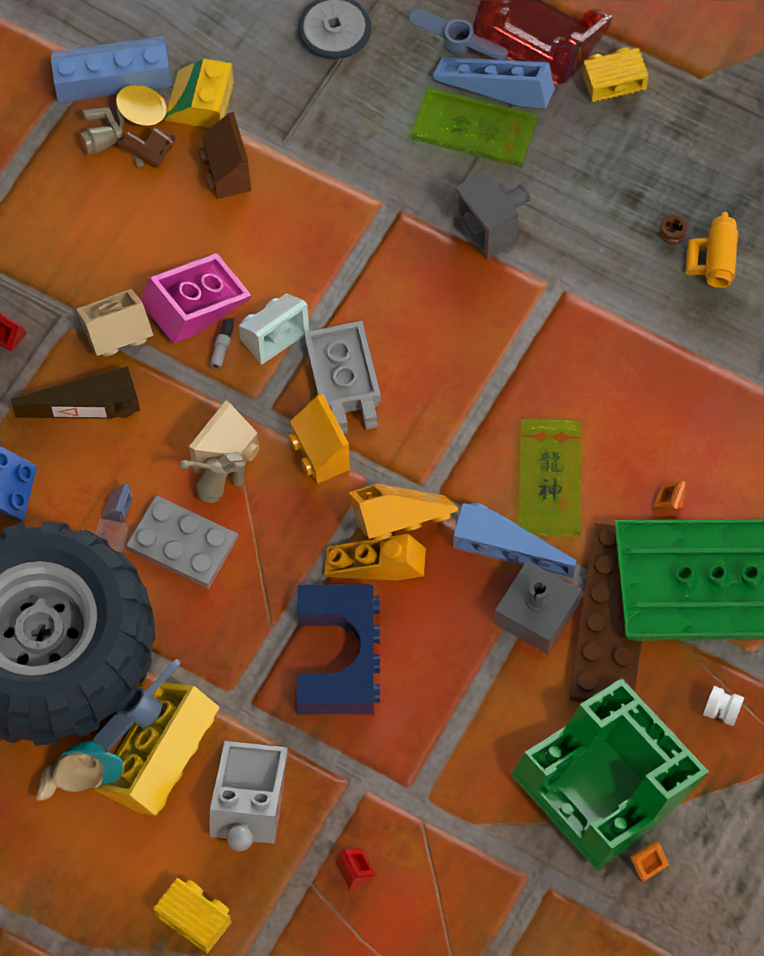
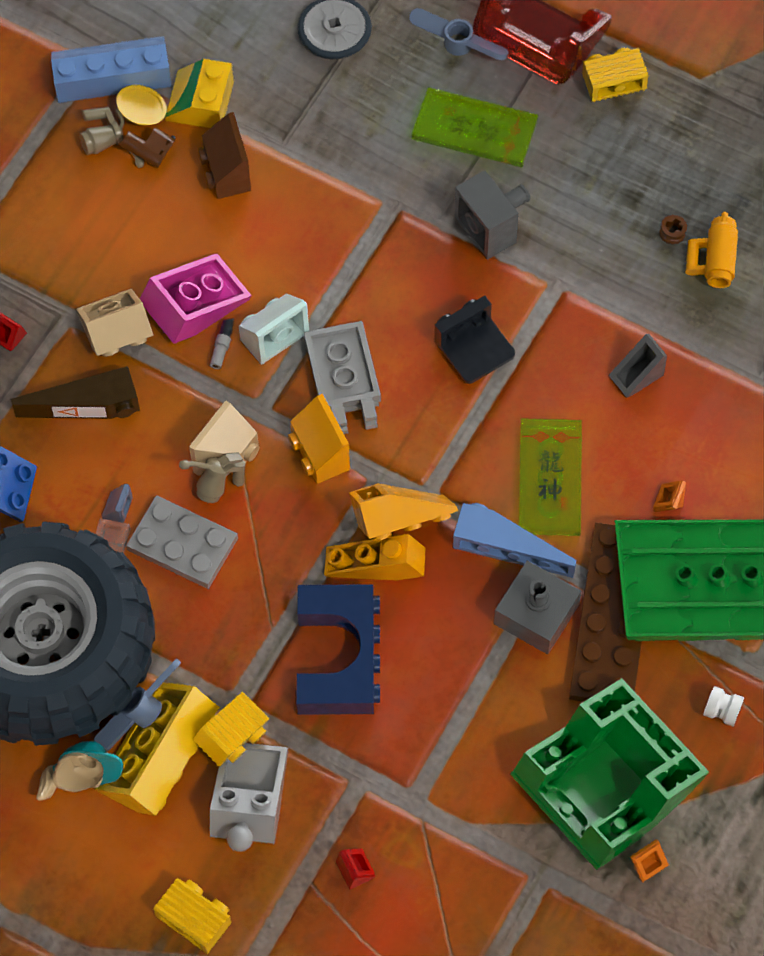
medium blue slope [433,57,555,108] -> none
none -> yellow brick [193,691,270,766]
none -> black bracket [434,296,515,384]
none -> dark grey slope [609,334,667,397]

